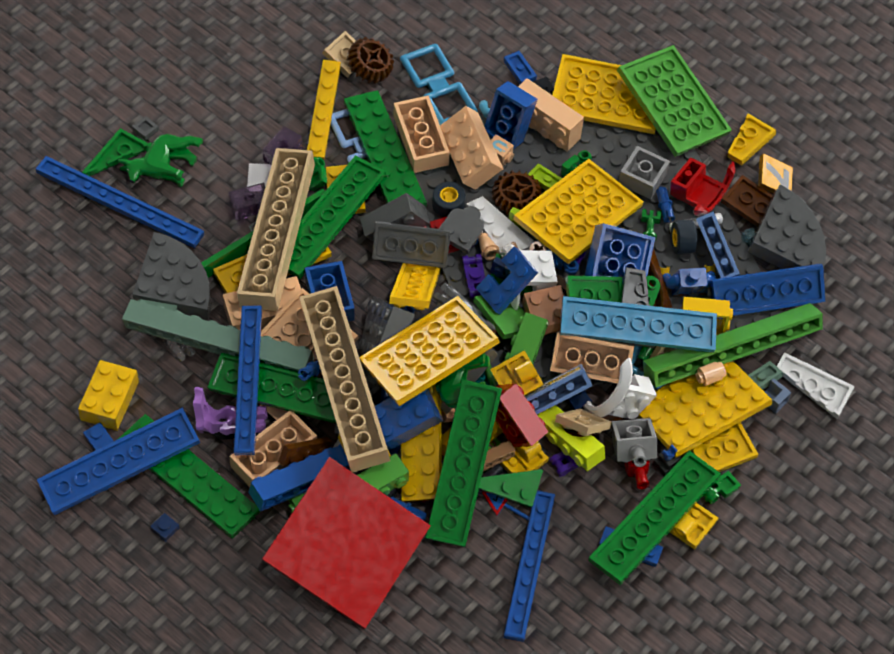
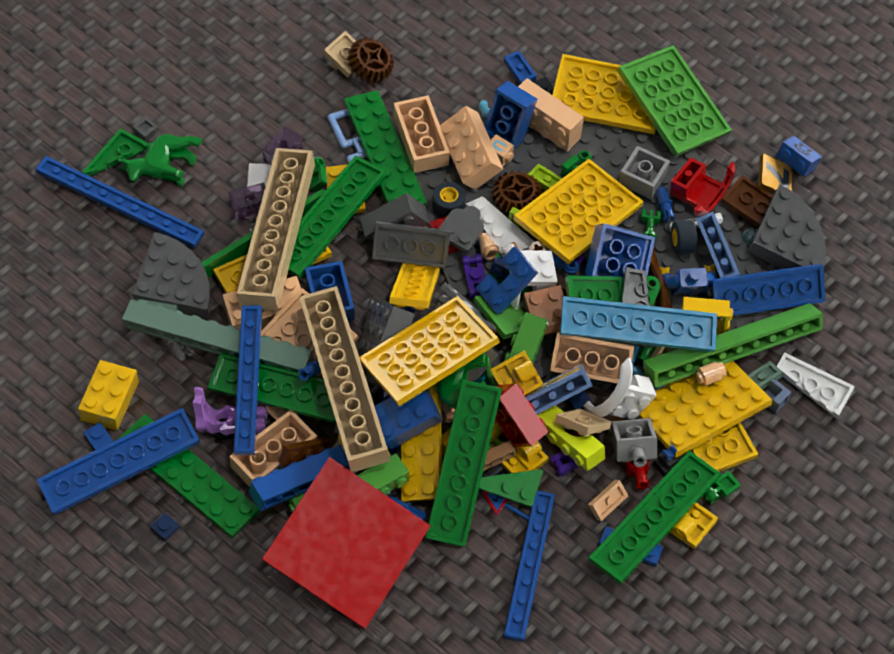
yellow plate [307,60,341,160] -> none
dark azure bar [400,44,478,125] -> none
yellow wing [727,113,776,166] -> none
none -> light nougat plate [588,480,628,521]
none -> blue brick [776,136,822,177]

